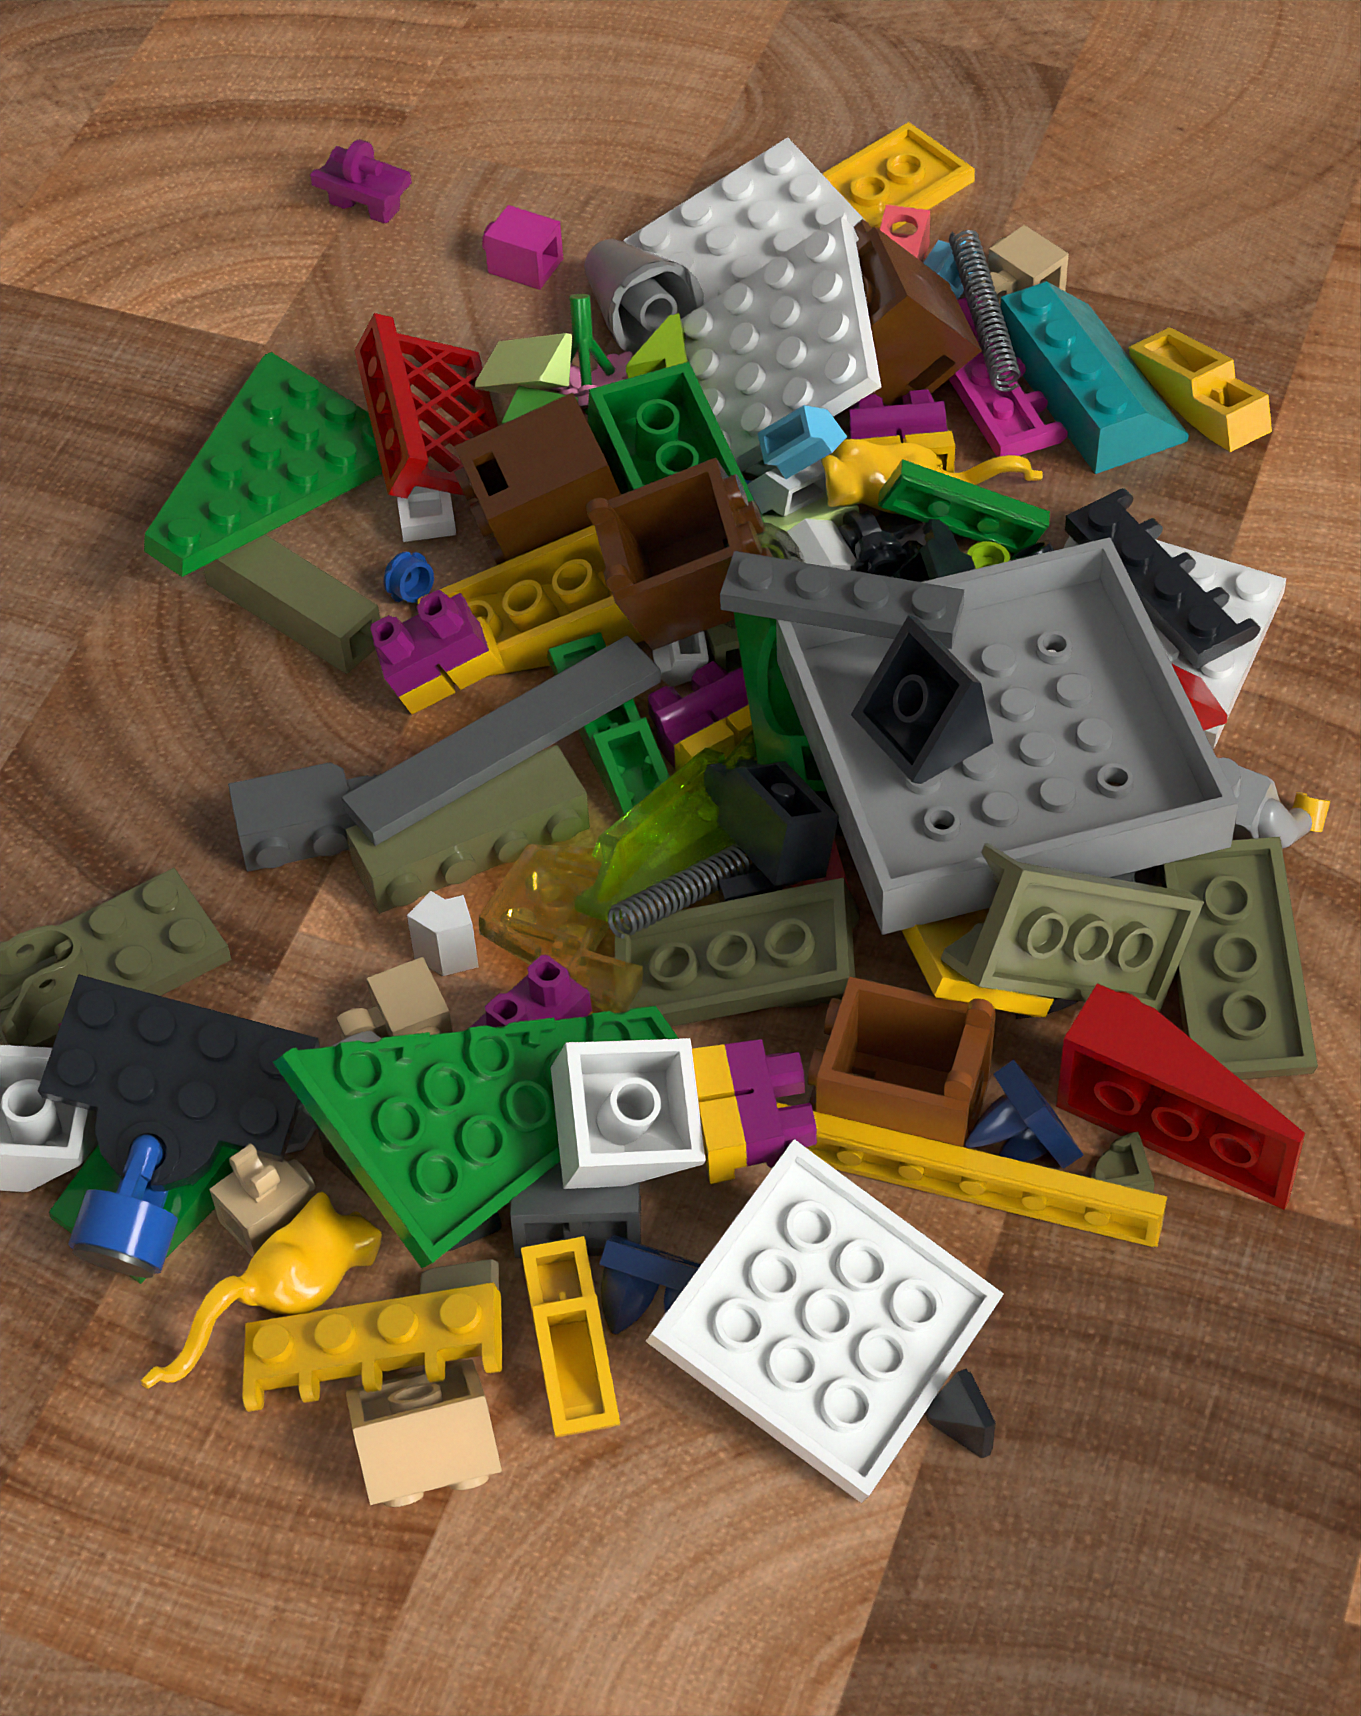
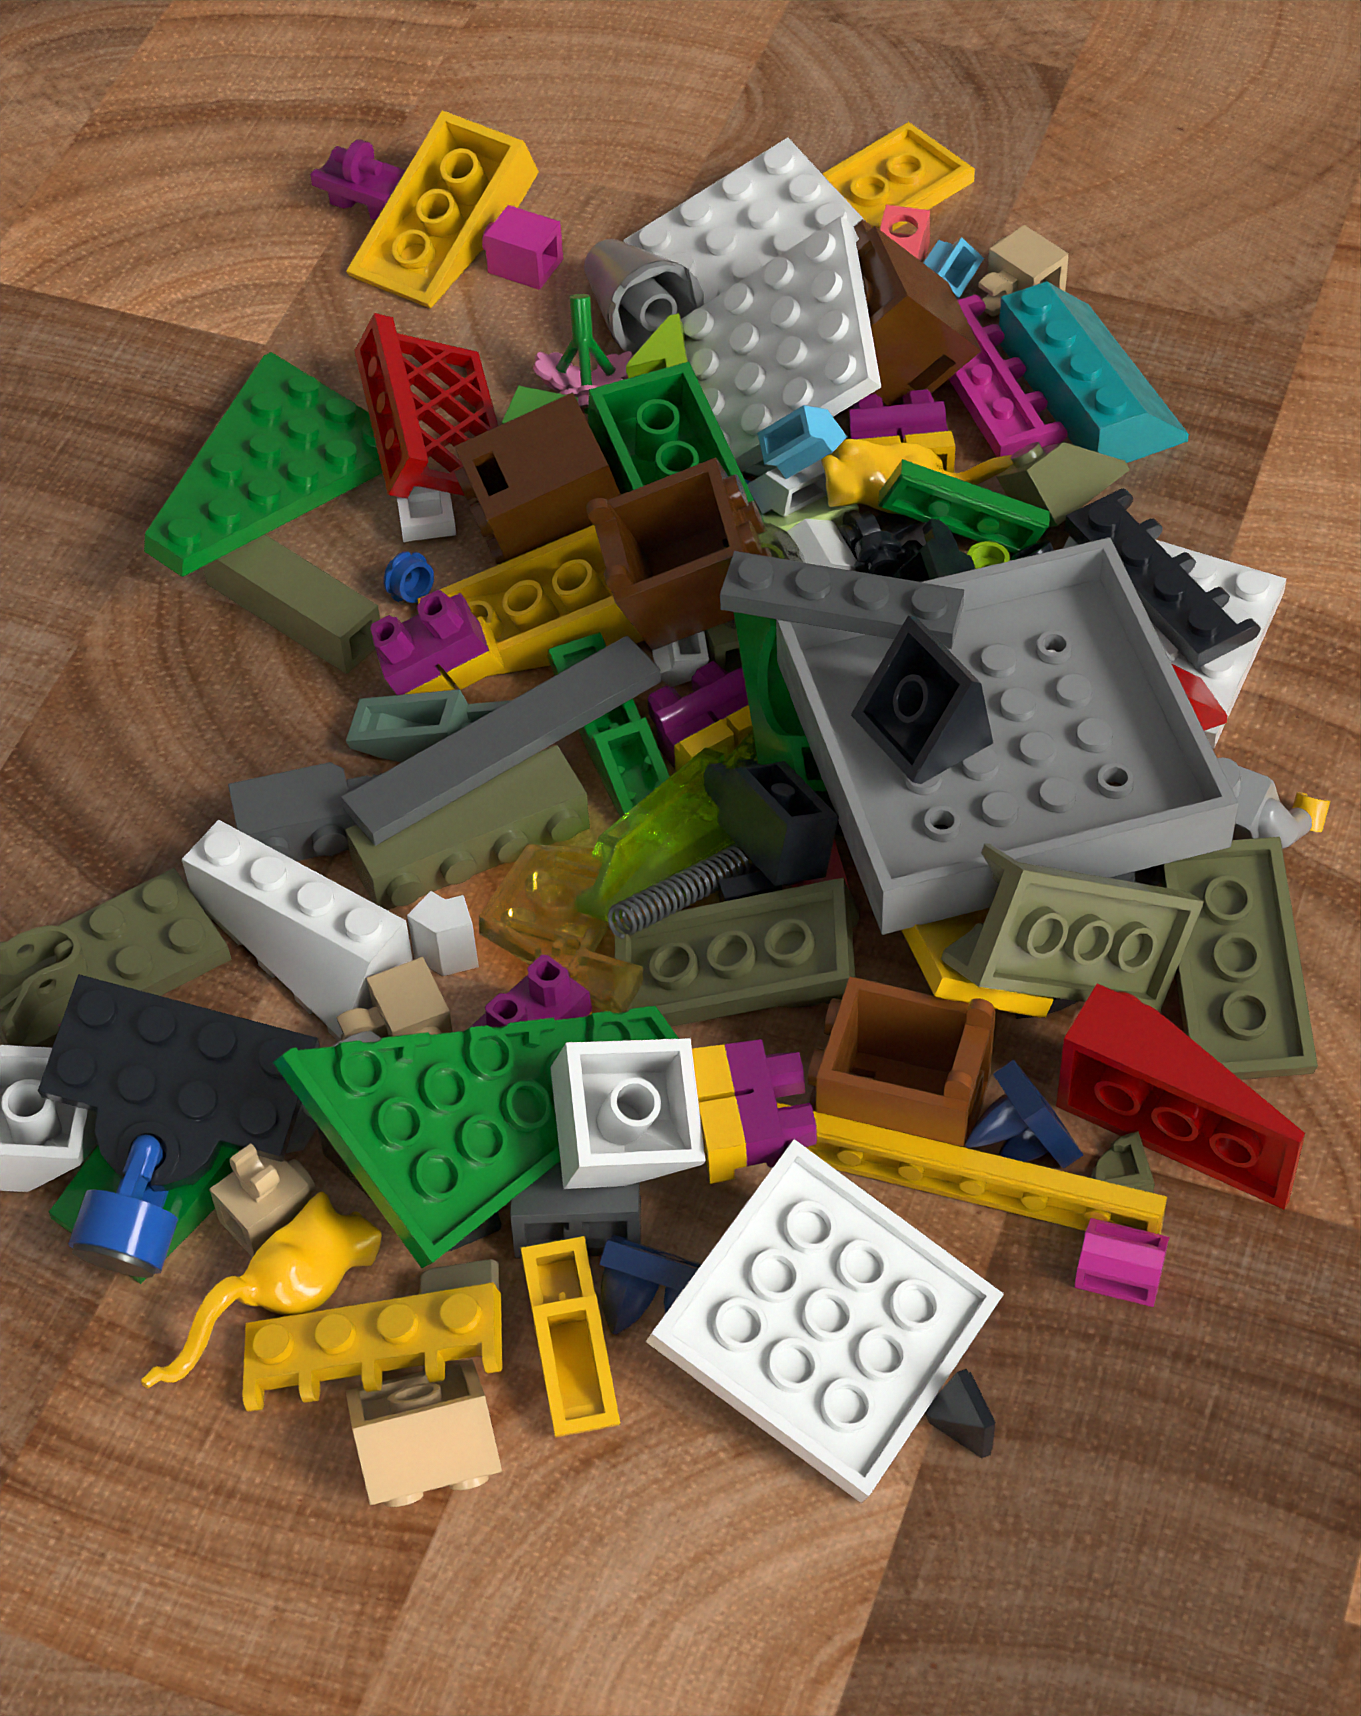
yellowish green slope [475,333,572,394] -> none
dark grey piece [949,230,1020,391] -> none
yellow slope [1129,327,1272,452] -> none
none -> white wedge [182,820,413,1042]
none -> yellow slope [346,110,539,309]
none -> sand green slope [346,689,512,762]
none -> olive slope [996,442,1130,528]
none -> dark pink piece [1074,1218,1170,1307]

